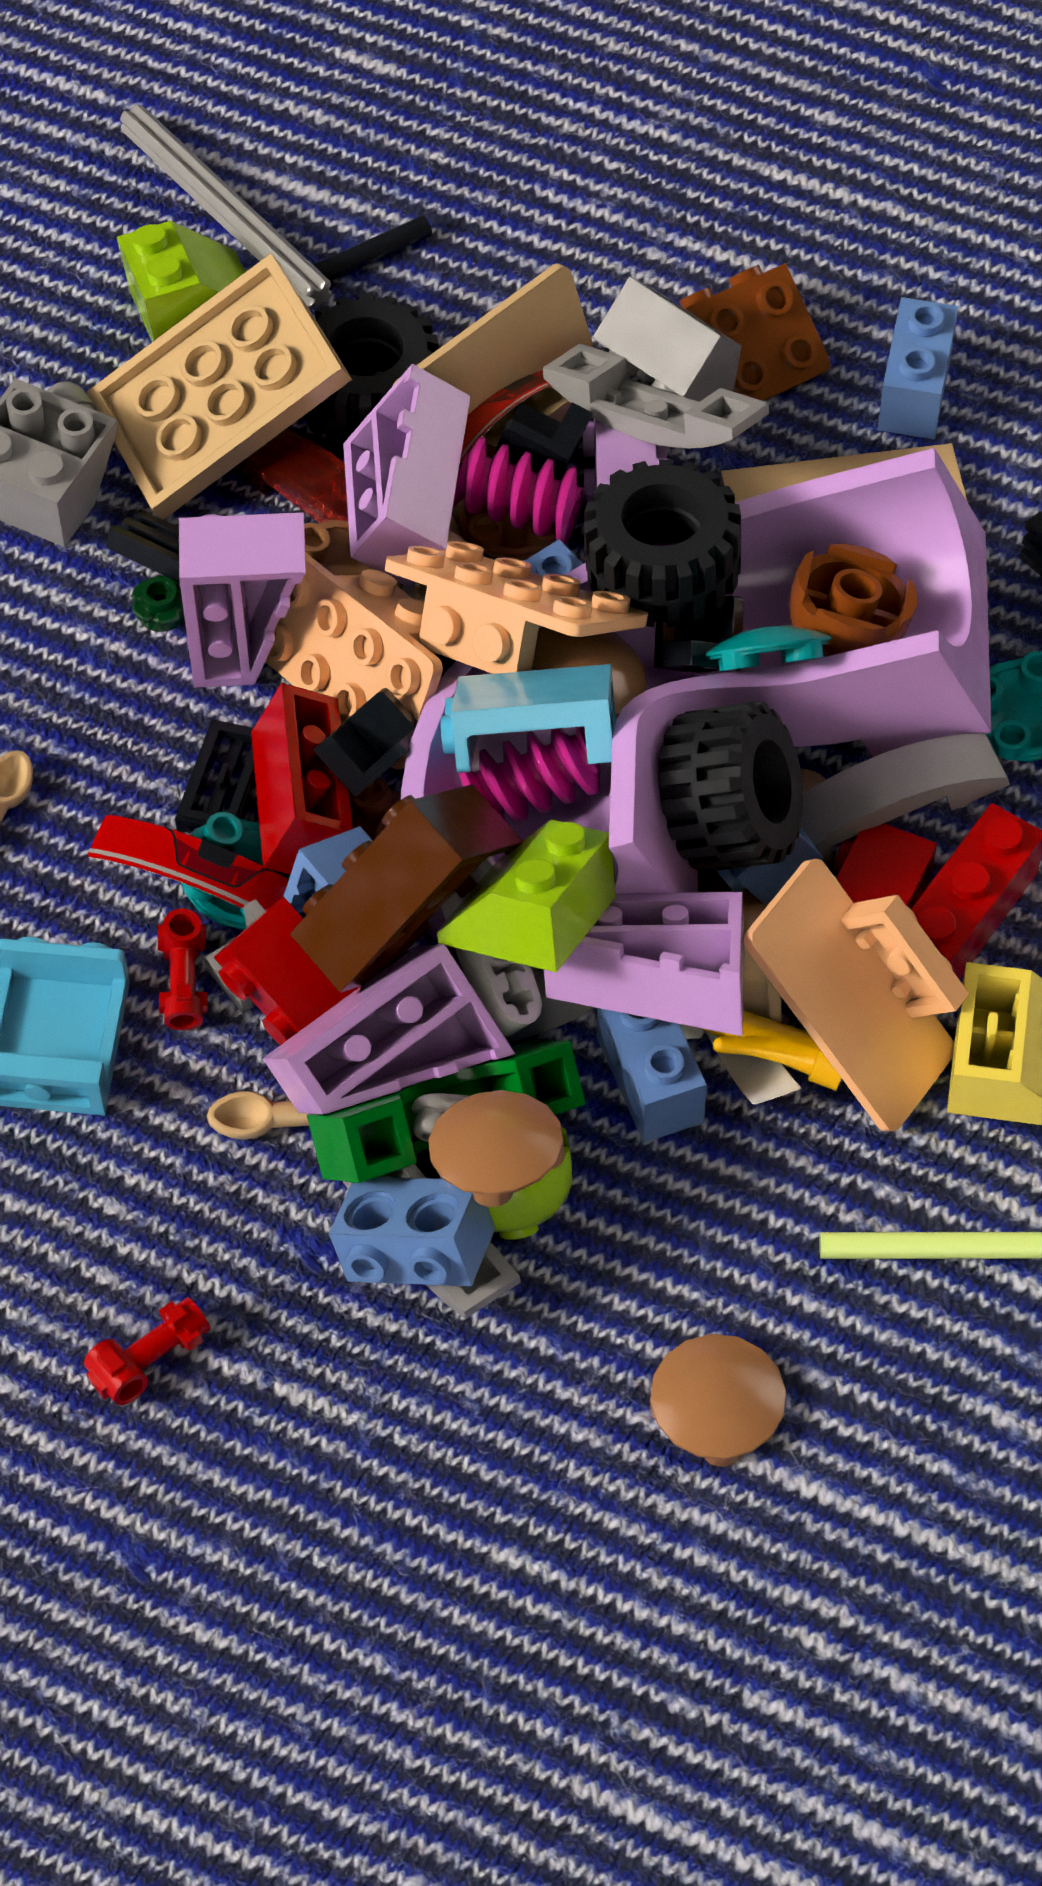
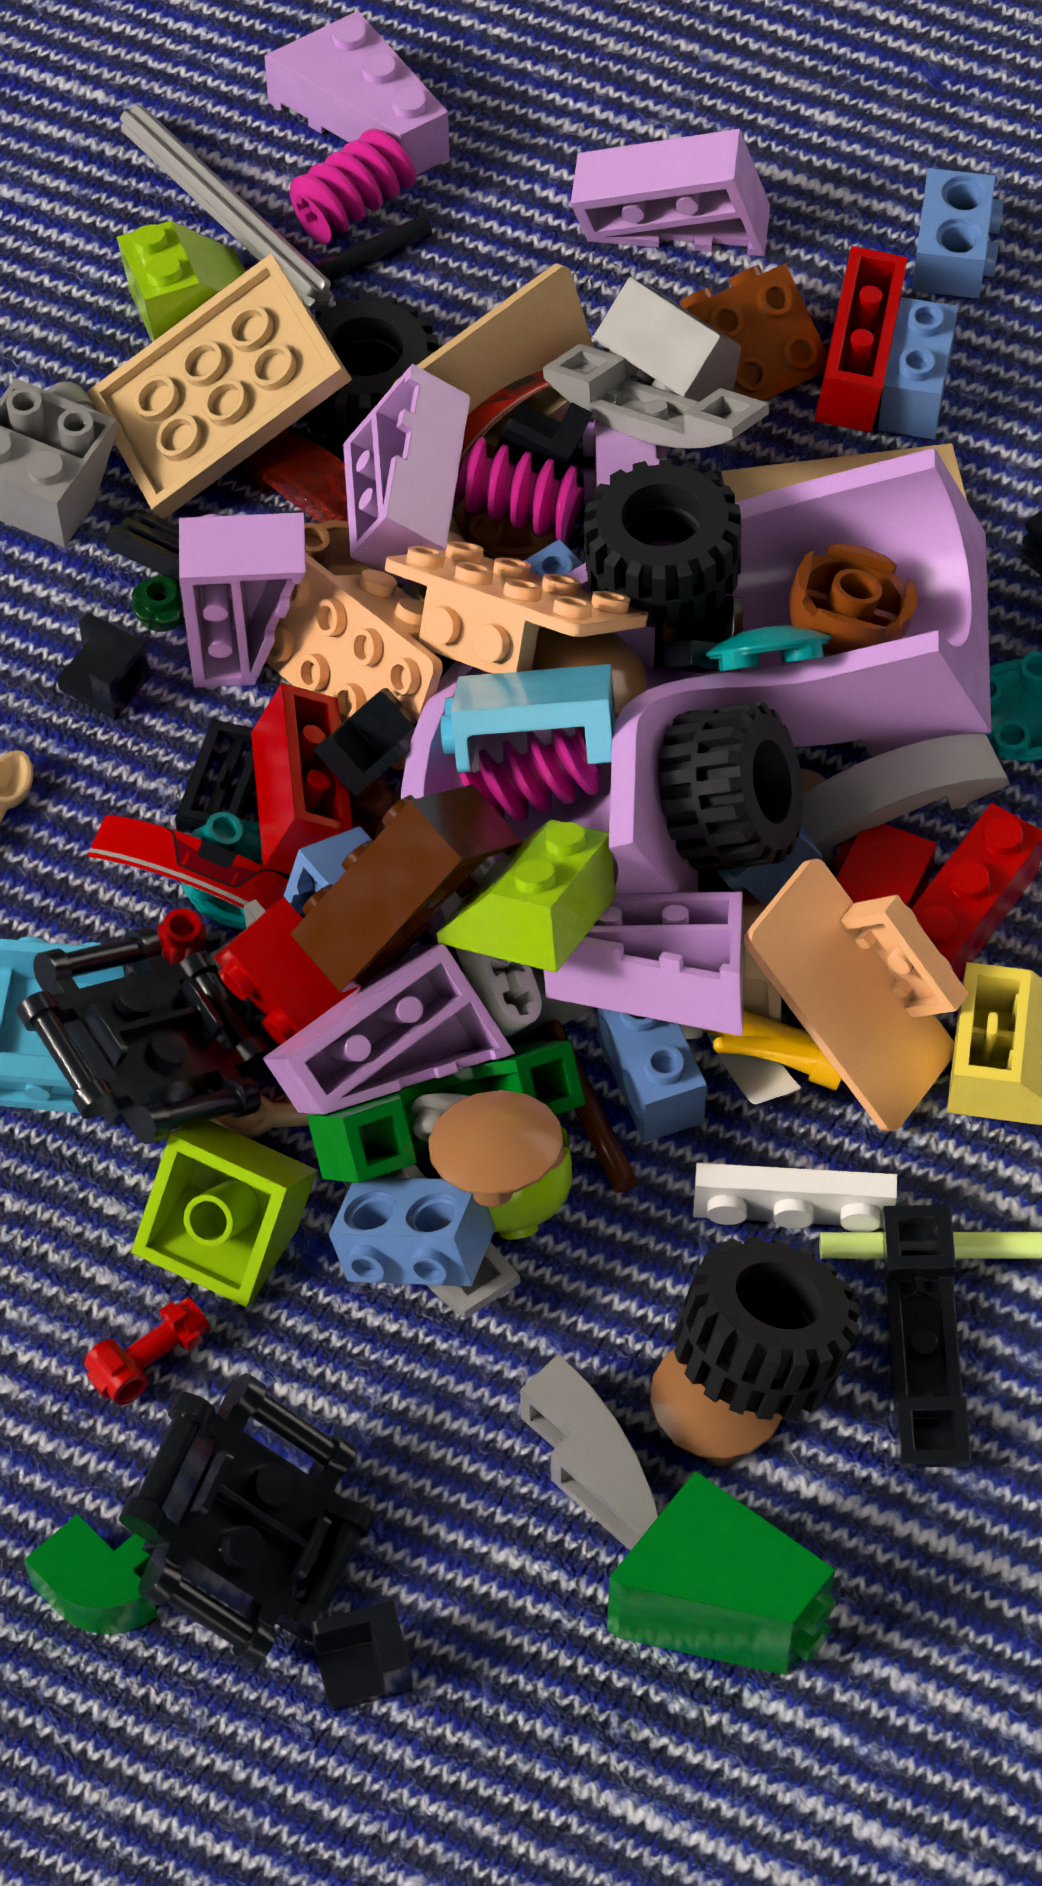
none -> black brick [16,926,273,1144]
none -> green brick [24,1514,158,1635]
none -> black panel [57,612,150,720]
none -> black brick [119,1373,376,1666]
none -> lime slope [131,1120,318,1307]
none -> lavender wedge [264,11,450,175]
none -> dark pink piece [290,128,416,244]
none -> black panel [310,1601,413,1711]
none -> light grey slope [520,1353,658,1551]
none -> reddish brown bar [537,1020,638,1193]
none -> lavender wedge [570,129,770,256]
none -> green slope [607,1471,836,1675]
none -> black tyre [673,1236,860,1420]
none -> white plate [693,1163,897,1232]
none -> red brick [814,245,908,433]
none -> black slope [883,1204,971,1468]
none -> medium blue brick [912,168,1004,299]

